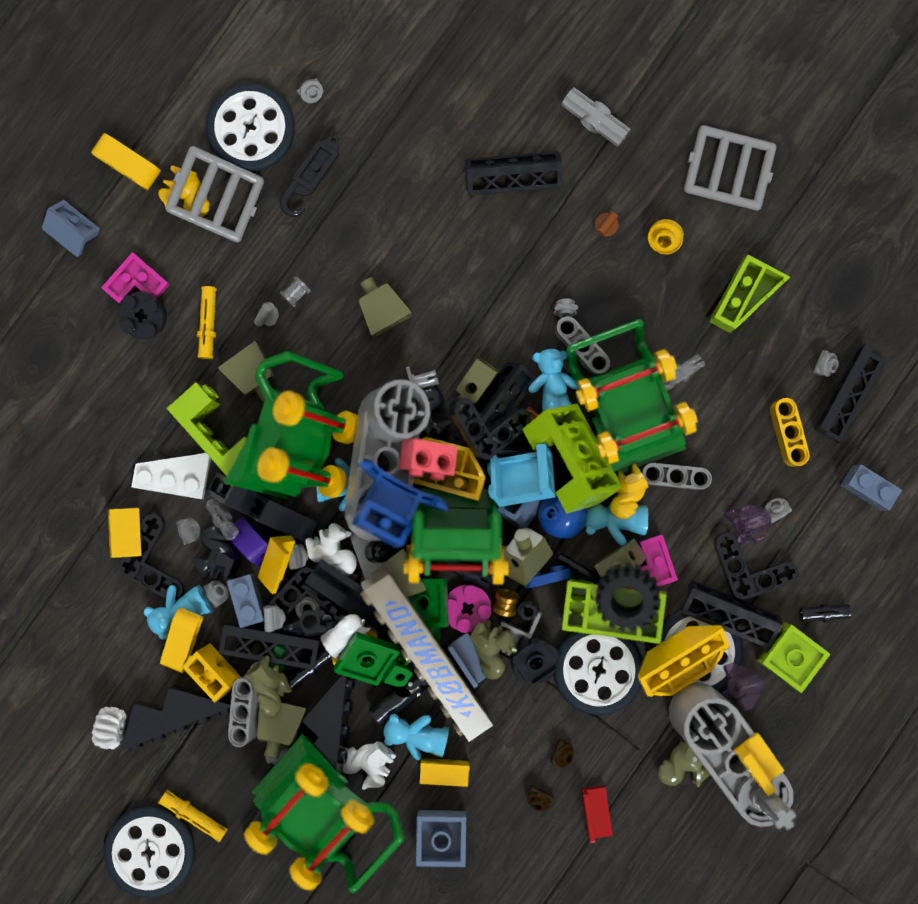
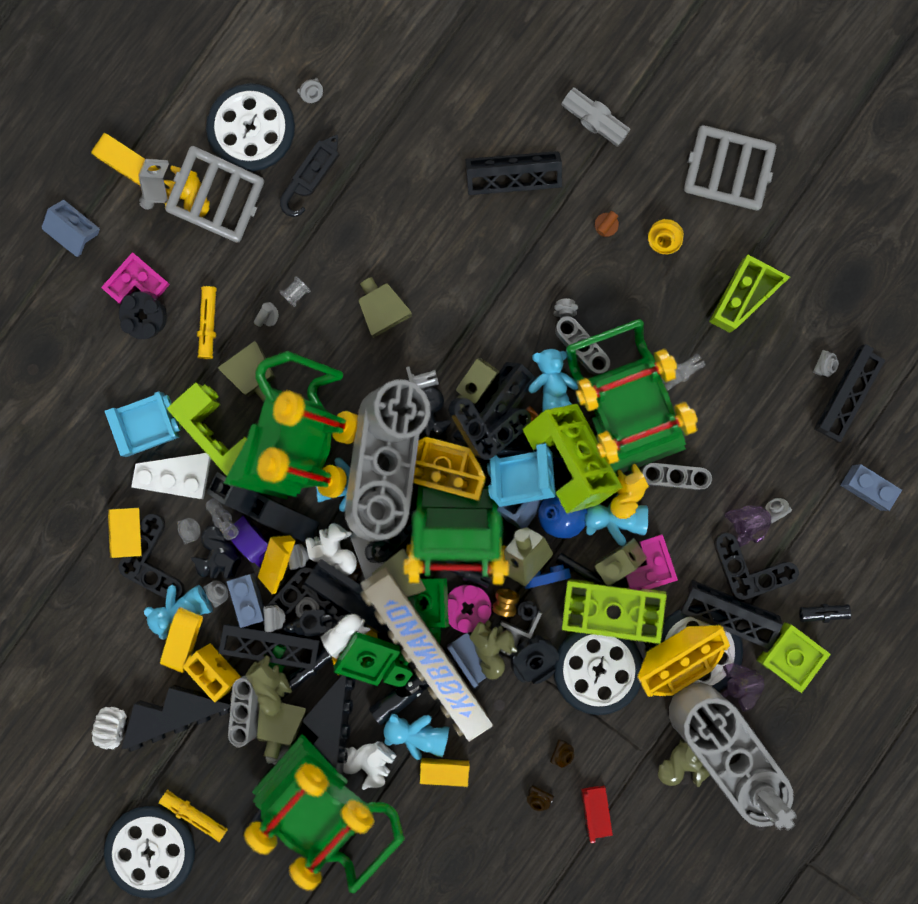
blue piece [352,460,448,547] -> none
coral brick [399,439,457,480] -> none
sand blue brick [416,810,466,867] -> none
black tyre [595,563,660,632] -> none
yellow panel [734,733,784,796] -> none
yellow beam [770,398,810,467] -> none
none -> medium azure panel [105,391,181,457]
none -> light grey bracket [138,159,169,209]

